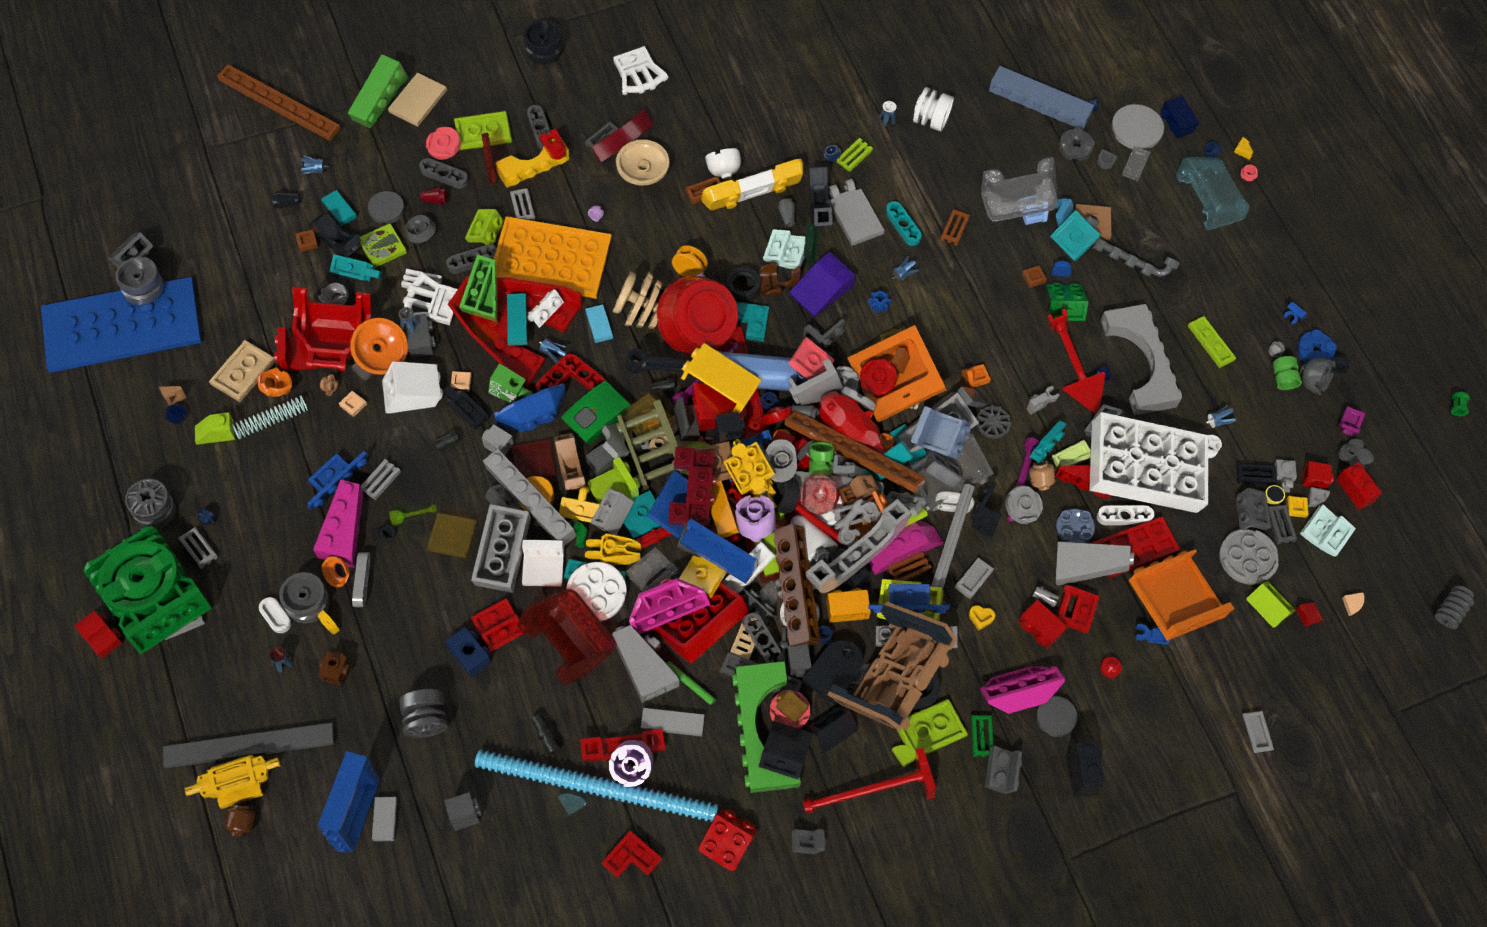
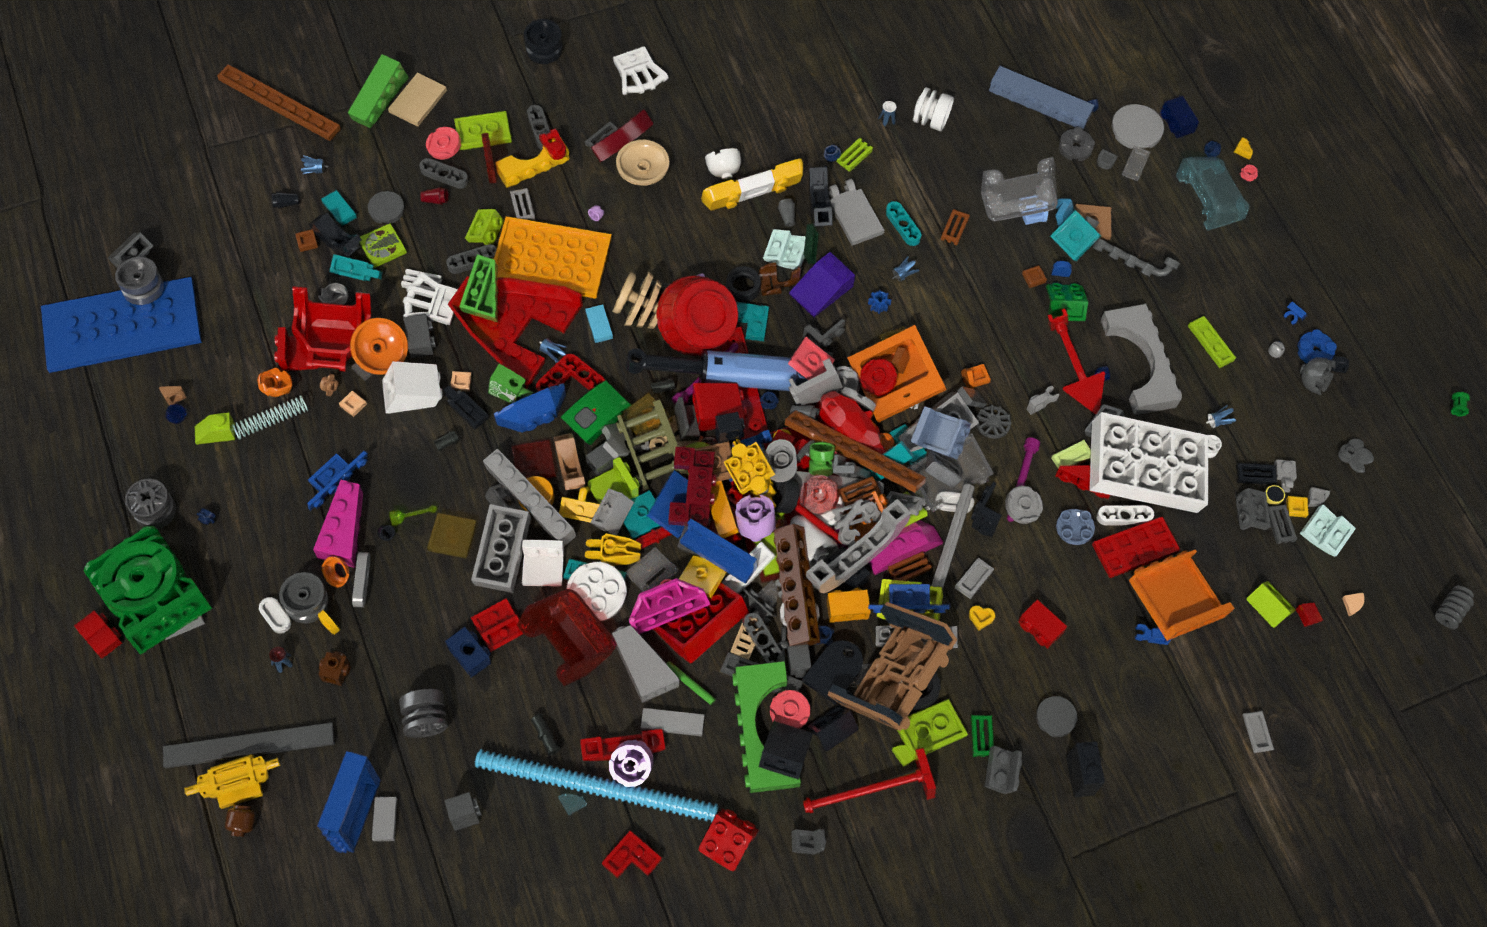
light grey tile [178,527,218,569] -> none
tan tile [209,340,275,402] -> none
light grey tile [360,459,401,500] -> none
piece [399,307,419,333] -> none
dark grey hat [405,215,436,243] -> none
light grey brick [482,424,514,456] -> none
teal tile [507,293,527,346] -> none
white hinge [527,289,564,328] -> none
green arm [569,519,588,548] -> none
light grey tile [643,635,660,653] -> none
light orange head [672,245,708,277] -> none
yellow panel [681,343,762,415] -> none
dark orange tile [685,176,721,205] -> none
red hat [760,406,791,425] -> none
pearl gold brick [776,690,808,724] -> none
medium nougat slope [850,475,879,499] -> none
dark pink wedge [980,666,1065,714] -> none
medium nougat head [1029,461,1056,490] -> none
teal hinge [1030,421,1066,463] -> none
light grey pin [1032,586,1059,607] -> none
red plate [1055,585,1099,633] -> none
light grey slope [1056,542,1134,585] -> none
red tile [1100,657,1122,678] -> none
light grey tile [1219,529,1279,585] -> none
bright green wheel [1272,356,1302,390] -> none
red brick [1302,461,1334,490] -> none
red brick [1336,462,1382,510] -> none
magenta bracket [1337,406,1366,436] -> none

